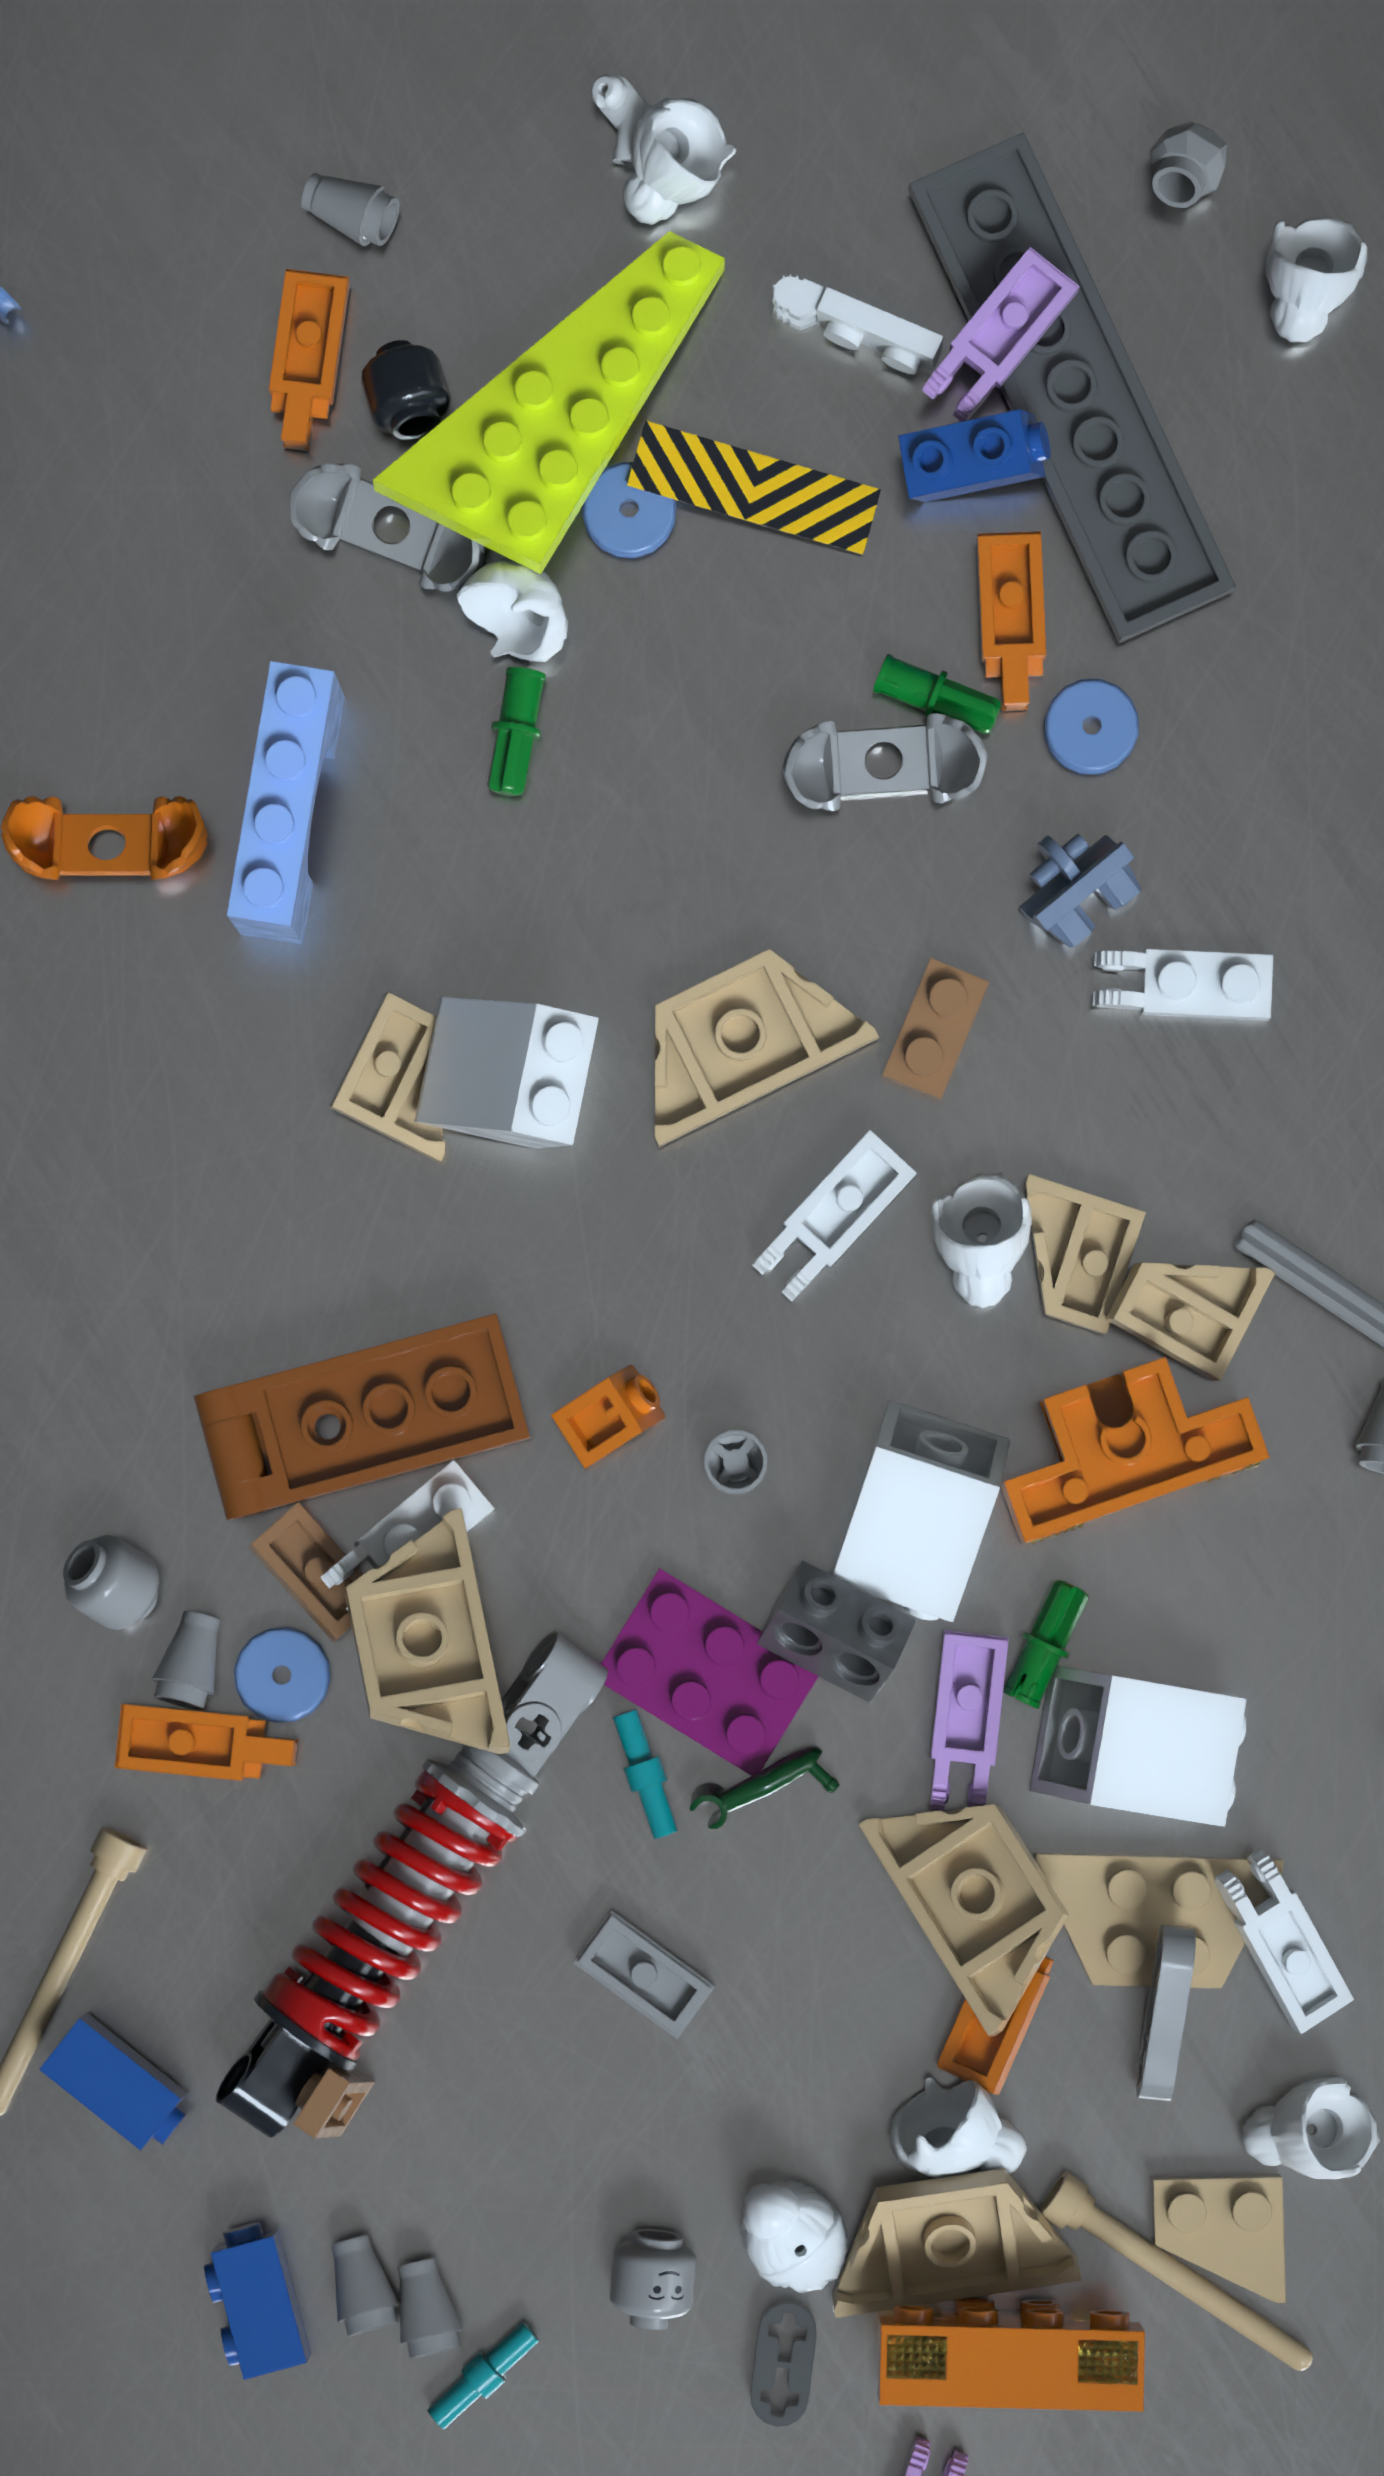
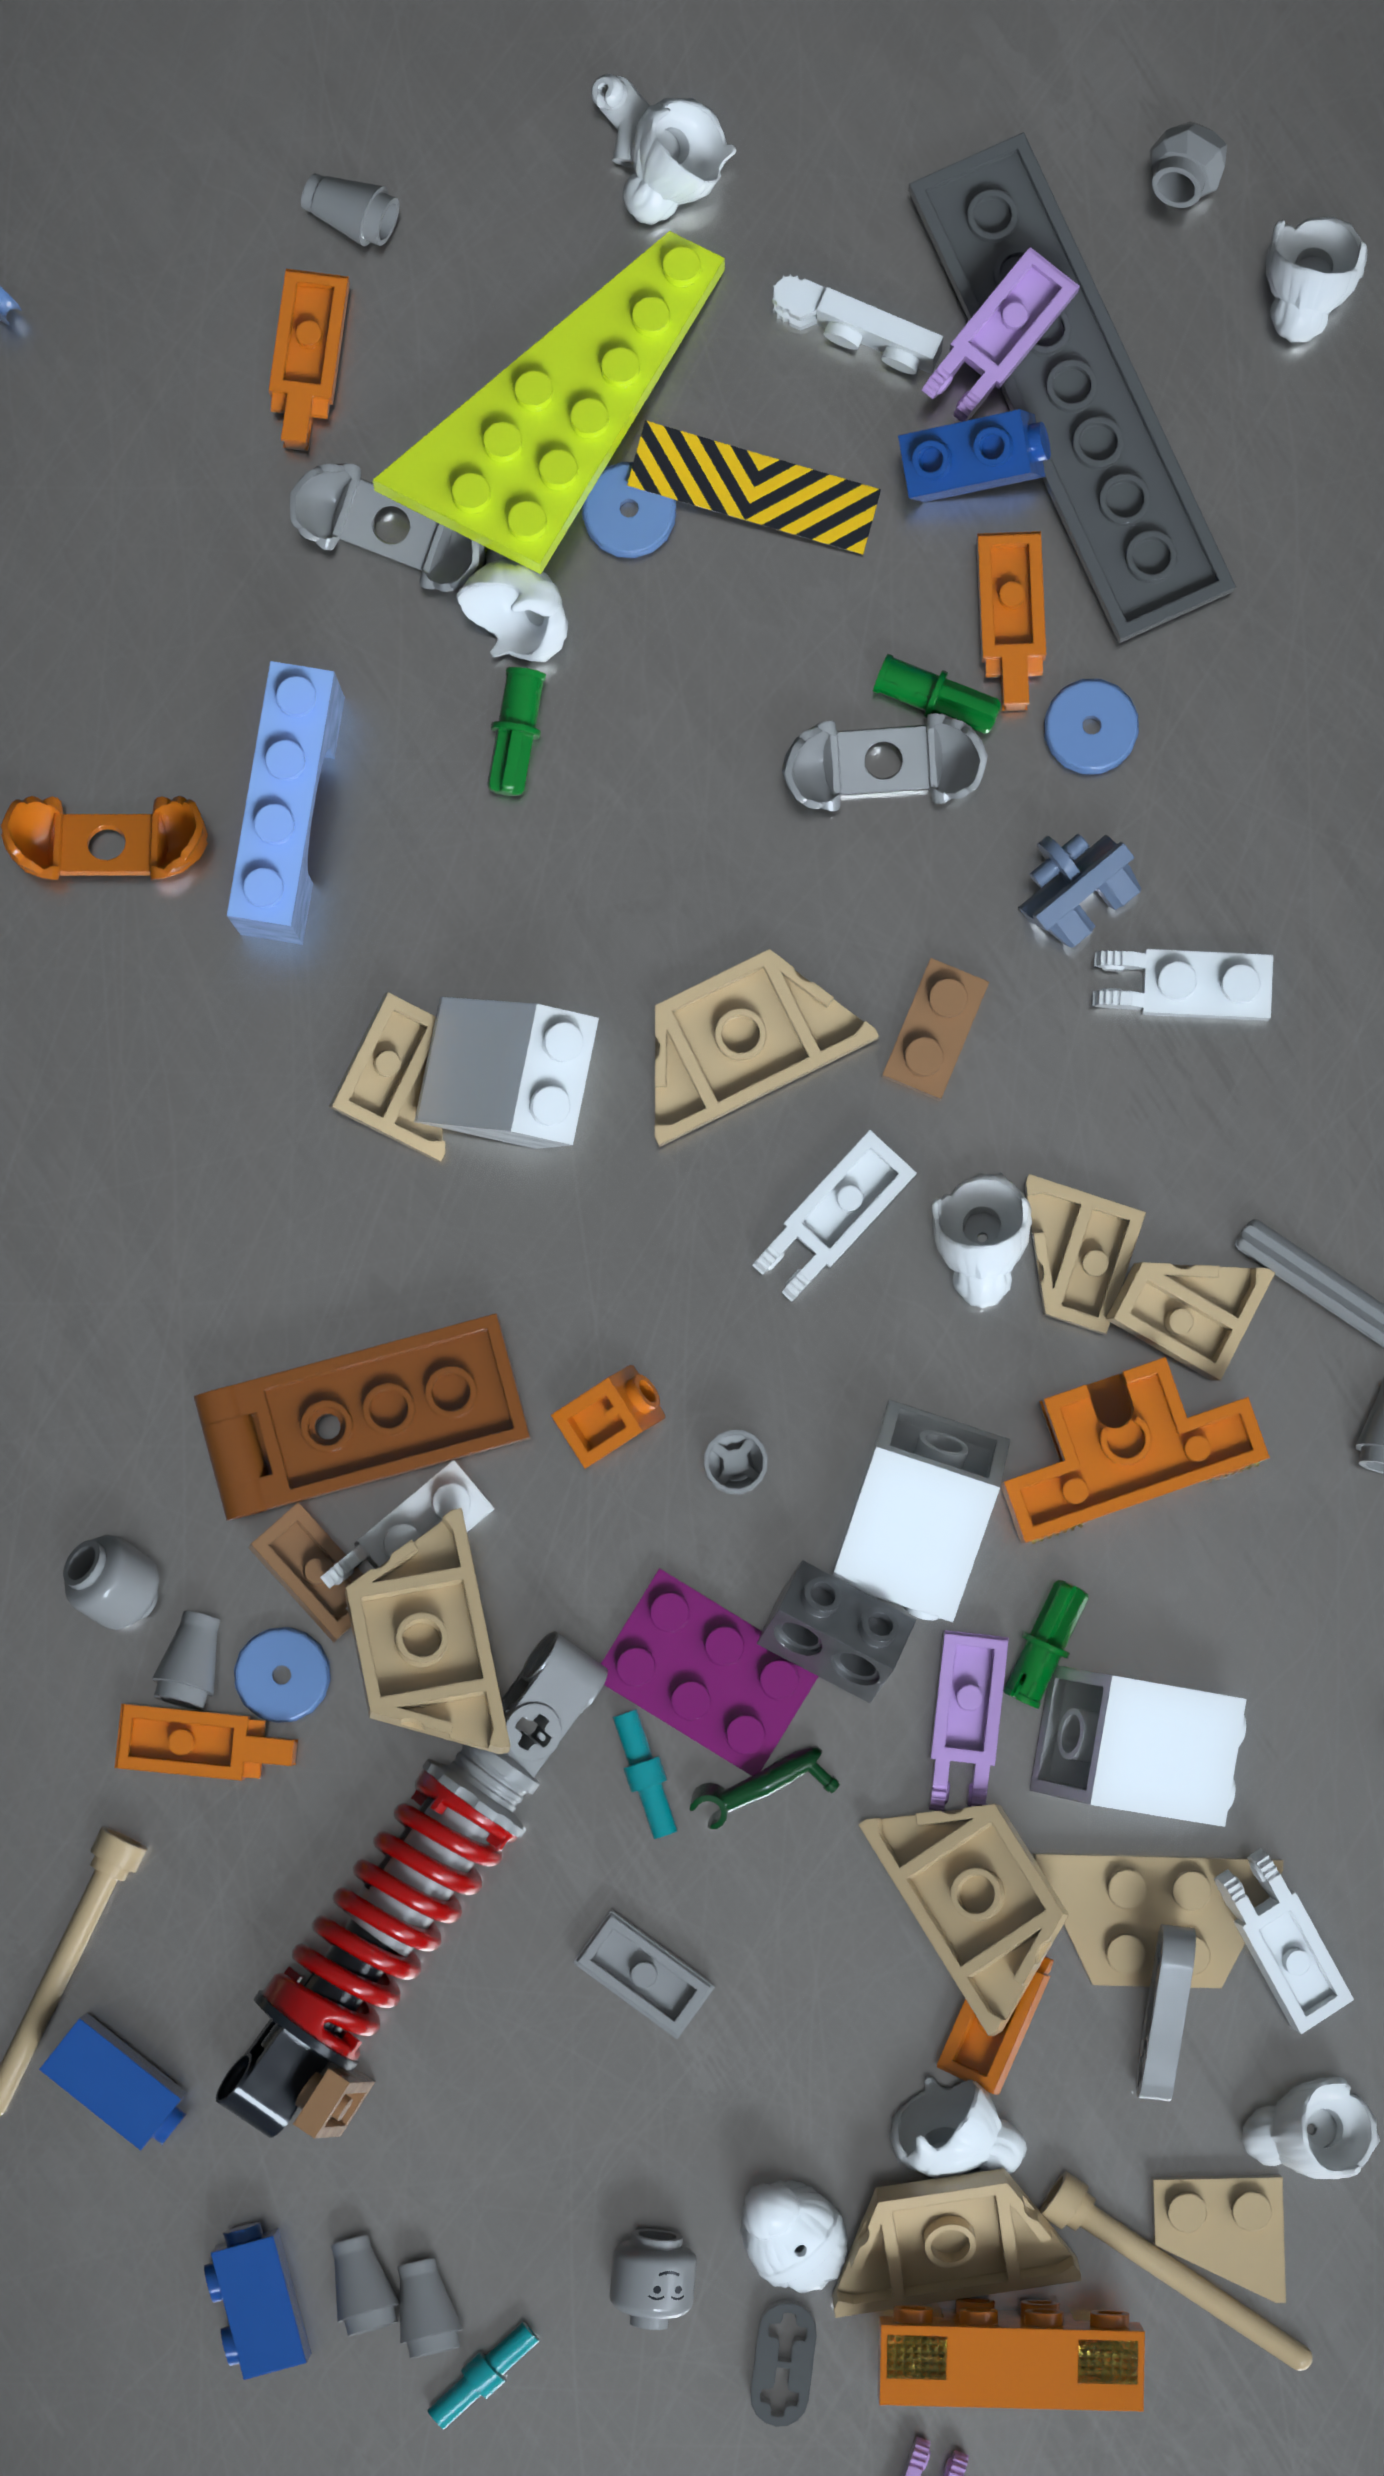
black head [361,340,451,440] -> none

